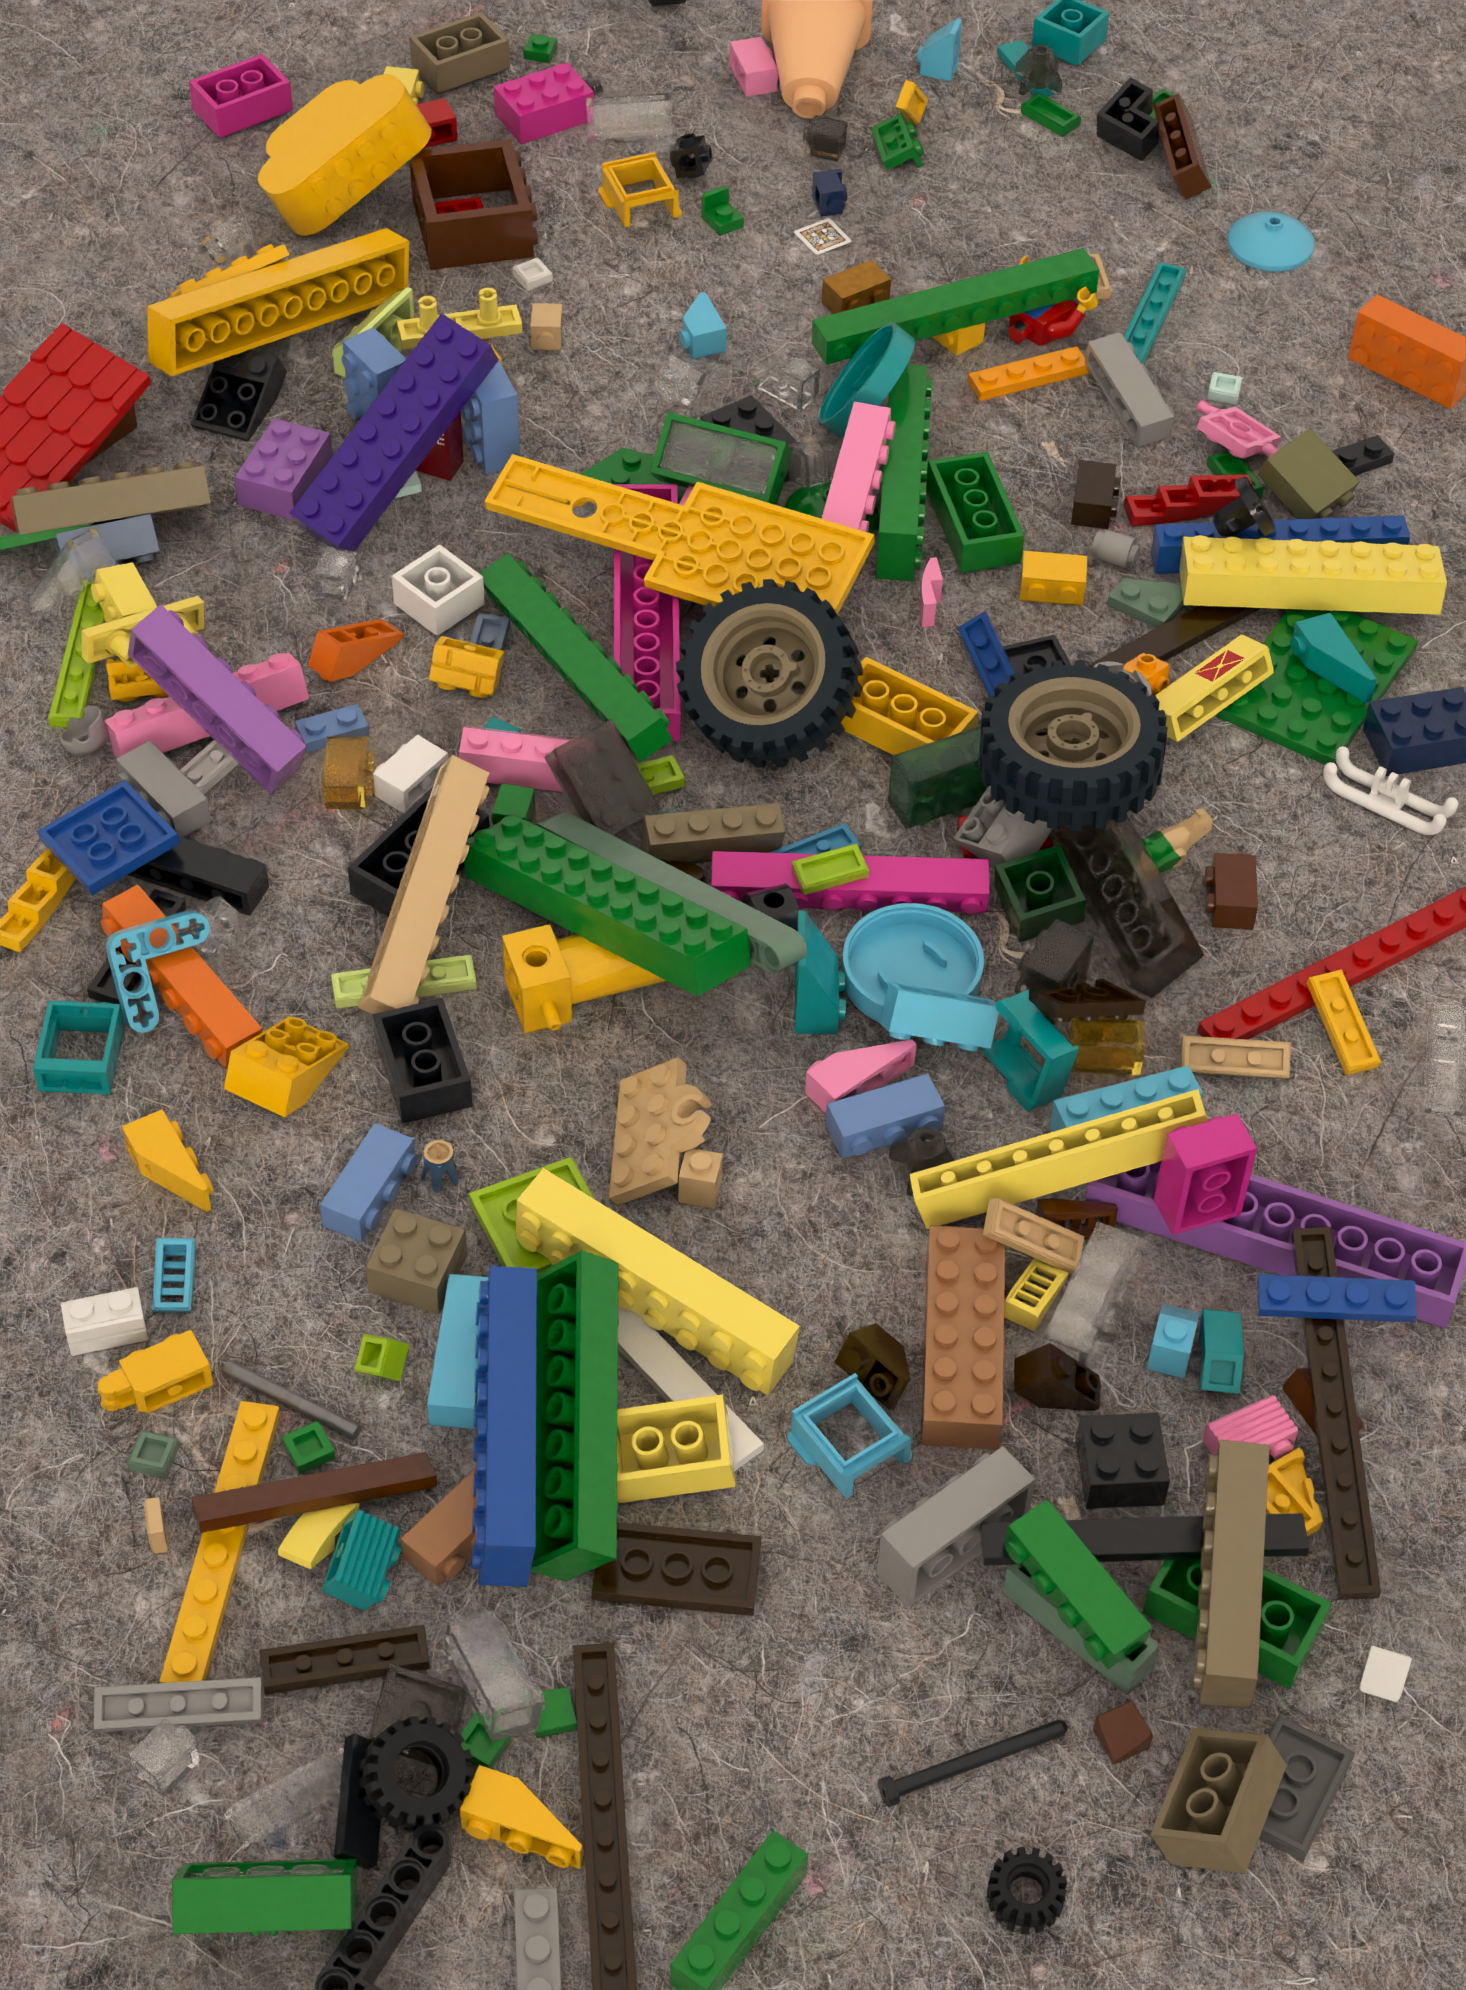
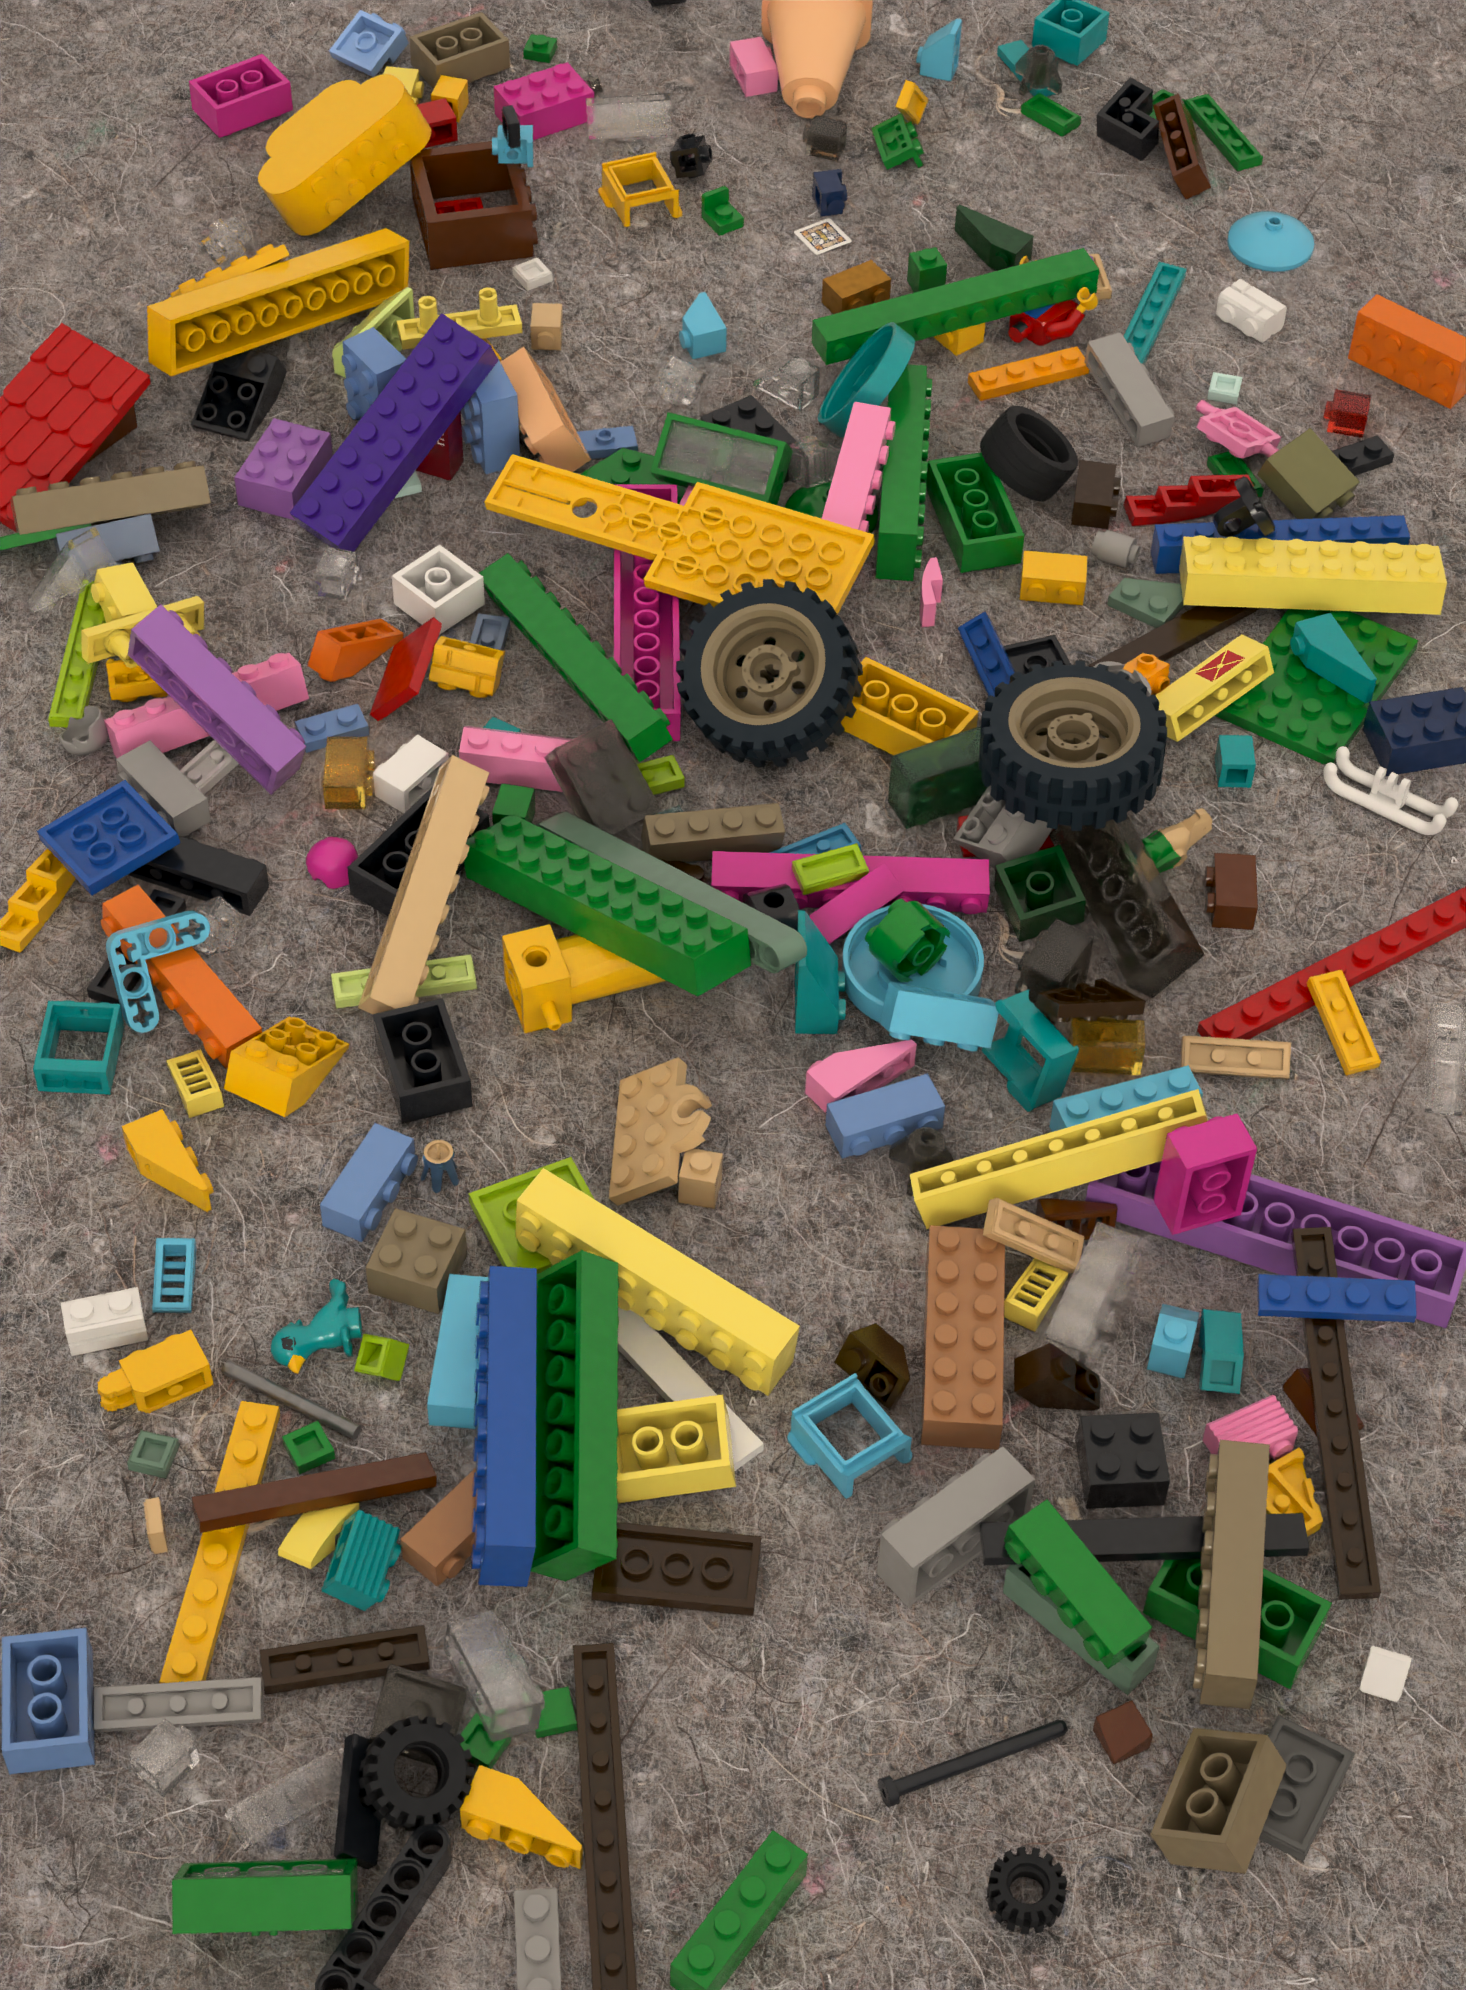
none -> medium blue brick [2,1628,95,1774]
none -> light yellow slope [166,1049,224,1118]
none -> teal animal [271,1278,362,1374]
none -> dark pink hair [306,837,359,889]
none -> light blue plate [329,10,409,77]
none -> red tile [369,617,442,721]
none -> yellow brick [431,75,469,123]
none -> medium azure brick [492,125,533,167]
none -> light nougat brick [500,347,591,472]
none -> black tile [502,105,520,148]
none -> medium blue plate [577,426,638,459]
none -> dark pink tile [809,862,905,945]
none -> green brick [865,899,950,983]
none -> green brick [907,247,947,293]
none -> dark green slope [955,204,1034,271]
none -> black tyre [980,405,1078,502]
none -> green tile [1184,94,1263,171]
none -> teal brick [1214,735,1256,788]
none -> white brick [1216,279,1287,343]
none -> clear red brick [1323,389,1372,438]

